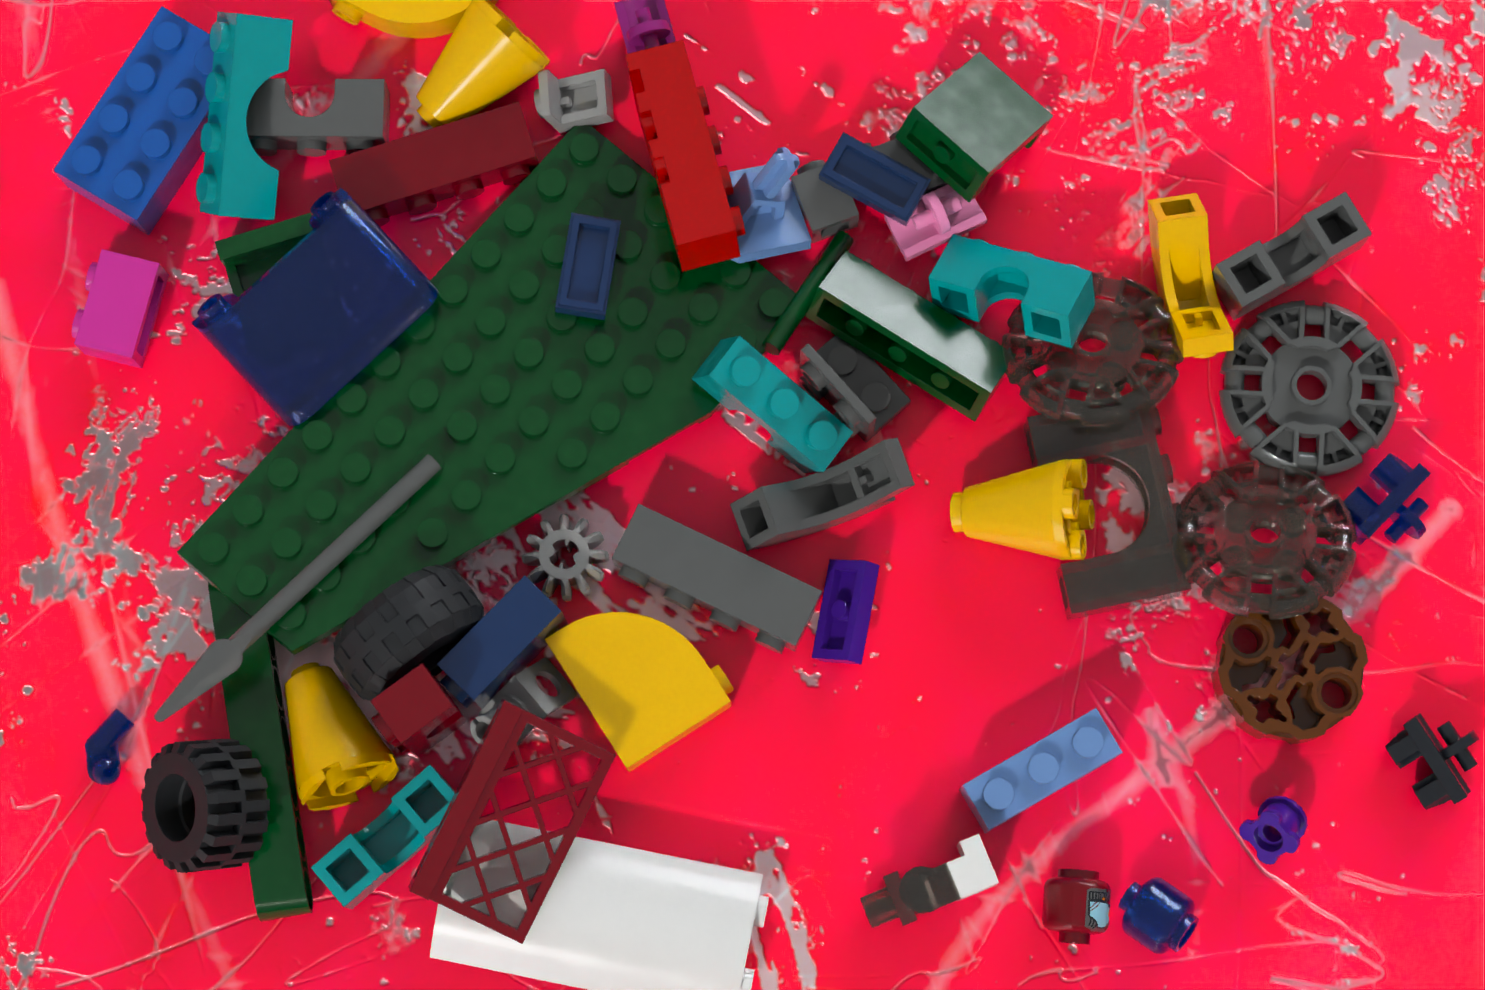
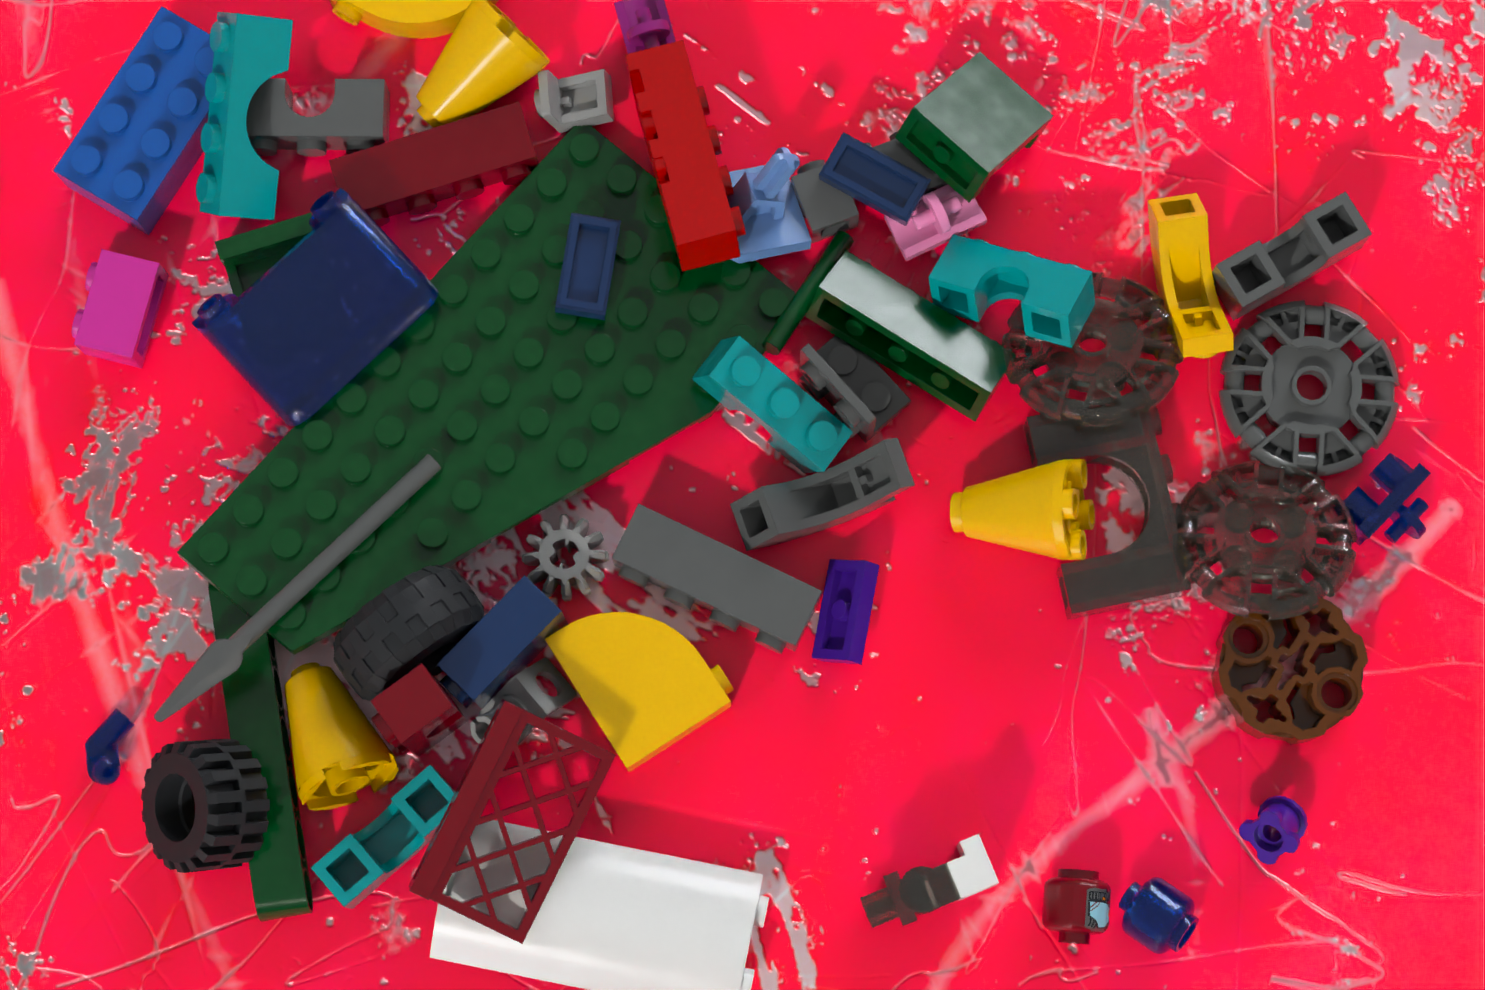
medium blue arch [959,708,1123,833] -> none
black hips [1385,713,1479,810] -> none

